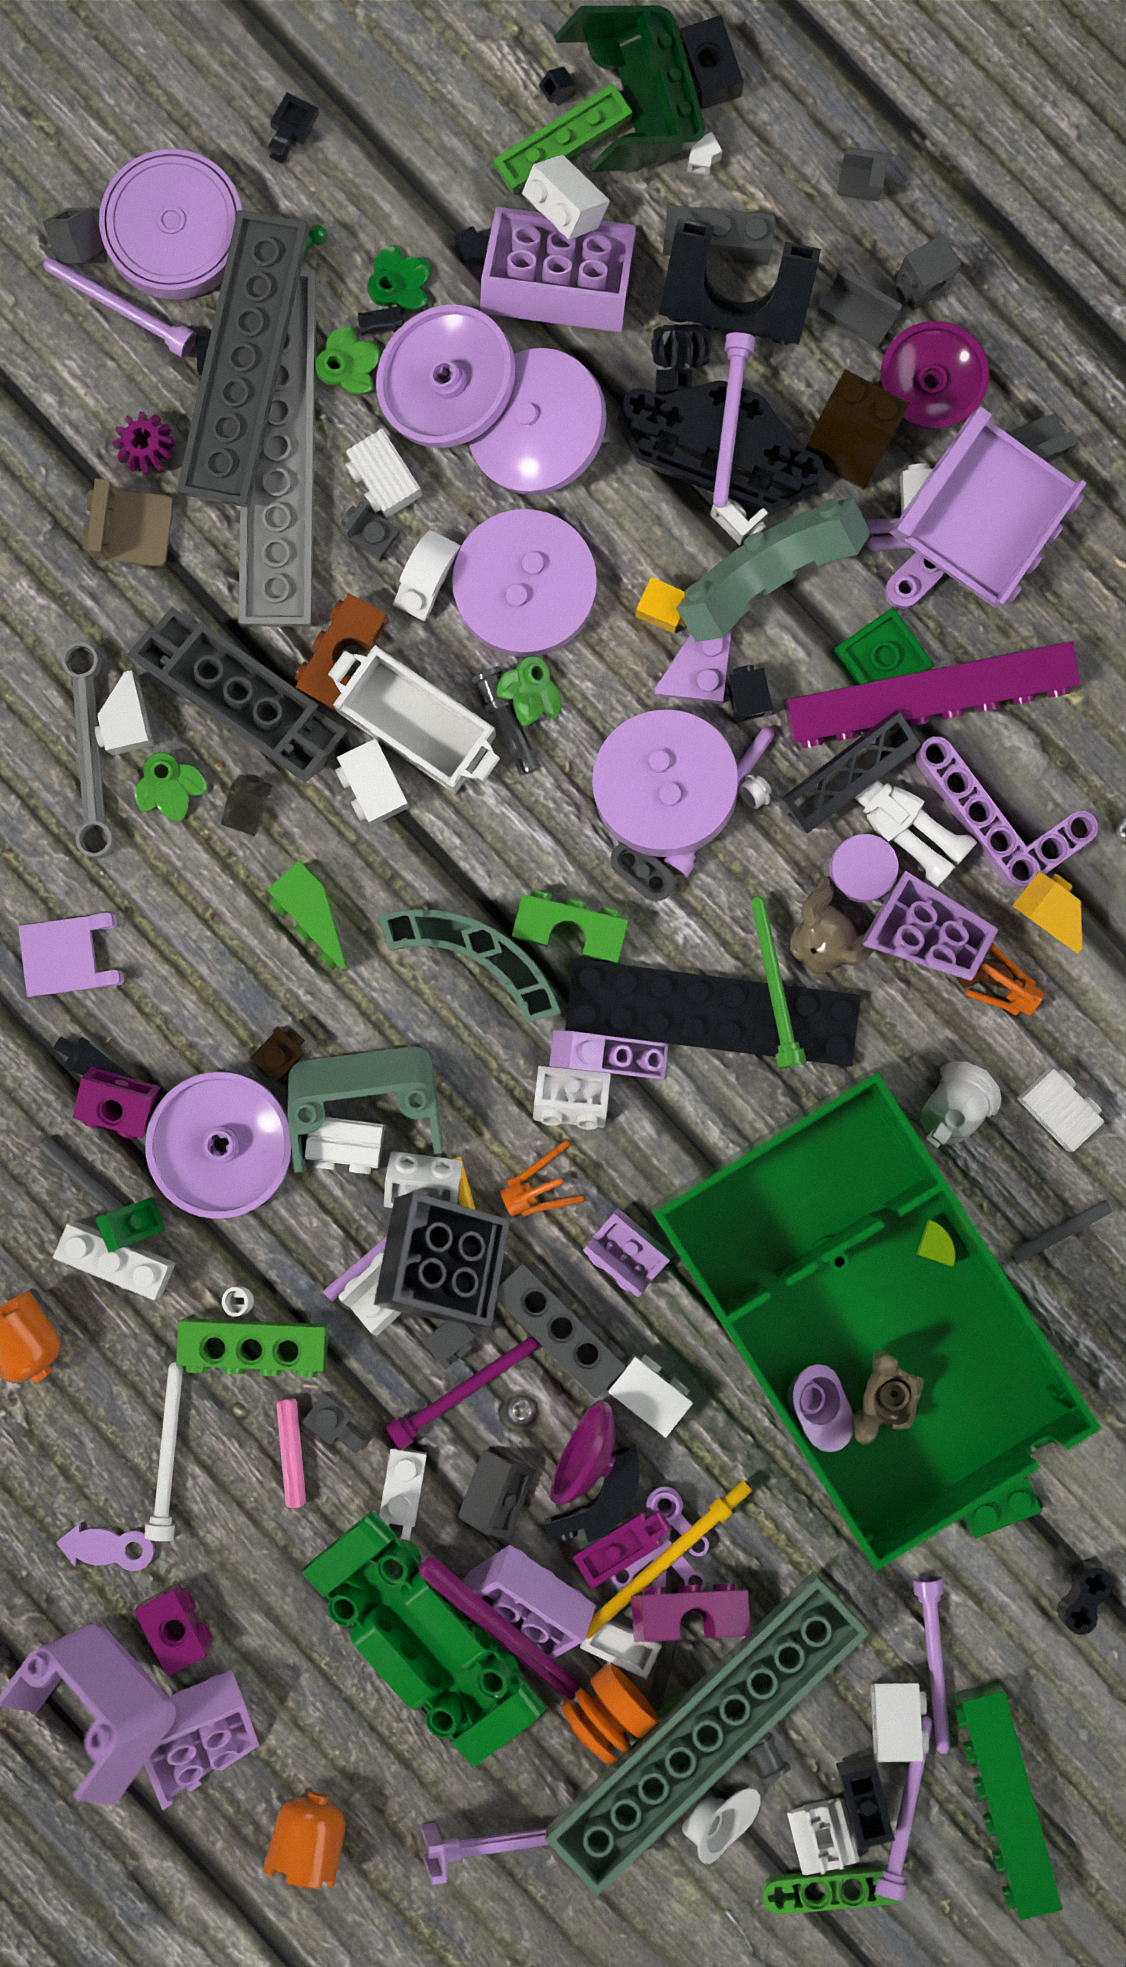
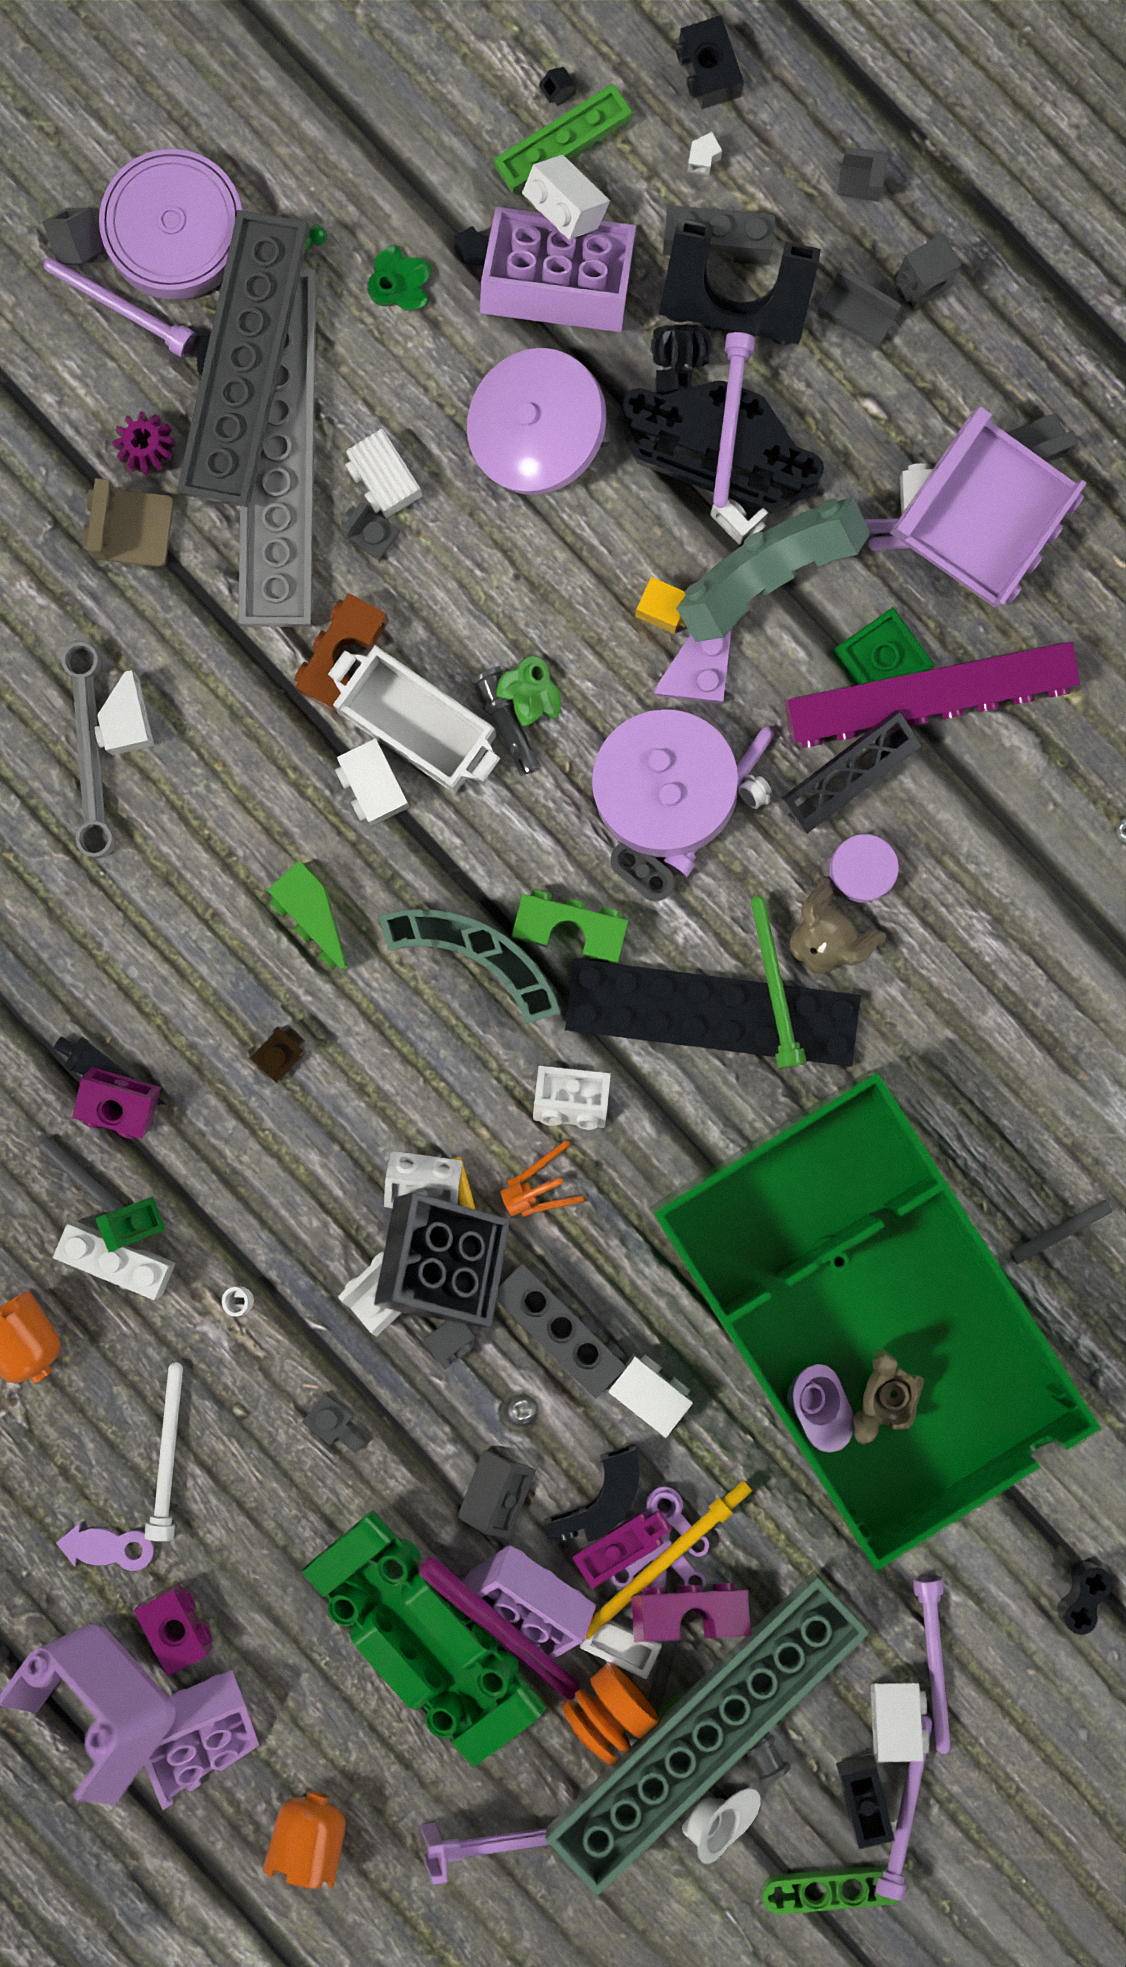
lavender flag [18,913,124,997] -> none
dark grey slope [127,607,347,783] -> none
bright green plate [135,752,208,822] -> none
lavender dish [145,1072,292,1219] -> none
bright green brick [176,1318,329,1378] -> none
clear smoke bracket [221,774,273,836] -> none
black plate [268,92,319,164] -> none
bright pink axle [276,1398,306,1508] -> none
sand green windscreen [288,1046,444,1172] -> none
white brick [305,1117,385,1174] -> none
bright green plate [315,326,383,395] -> none
lavender piece [323,1236,387,1302] -> none
black pin [358,304,404,336] -> none
lavender dish [376,304,516,448] -> none
white hinge [379,1447,427,1541] -> none
magenta piece [386,1336,540,1450] -> none
white brick [393,530,461,621] -> none
lavender brick [452,509,597,657] -> none
lavender slope [549,1030,668,1080] -> none
magenta dish [550,1400,616,1505] -> none
dark green windscreen [554,5,705,172] -> none
lavender bracket [583,1208,673,1297] -> none
black brick [726,665,773,723] -> none
white piece [787,1798,859,1875] -> none
dark brown slope [805,369,910,490] -> none
white piece [855,780,978,889] -> none
lavender wedge [862,871,998,981] -> none
magenta dish [880,321,989,430] -> none
lavender plate [885,552,945,609] -> none
lavender beam [915,737,1098,889] -> none
lime tile [917,1220,955,1267] -> none
white helmet [920,1061,1002,1149] -> none
green brick [953,1682,1063,1921] -> none
reddish brown arm [956,958,1013,989] -> none
green plate [964,1477,1042,1539] -> none
orange plant [965,943,1044,1016] -> none
yellow slope [1013,871,1082,954] -> none
white brick [1017,1069,1104,1152] -> none

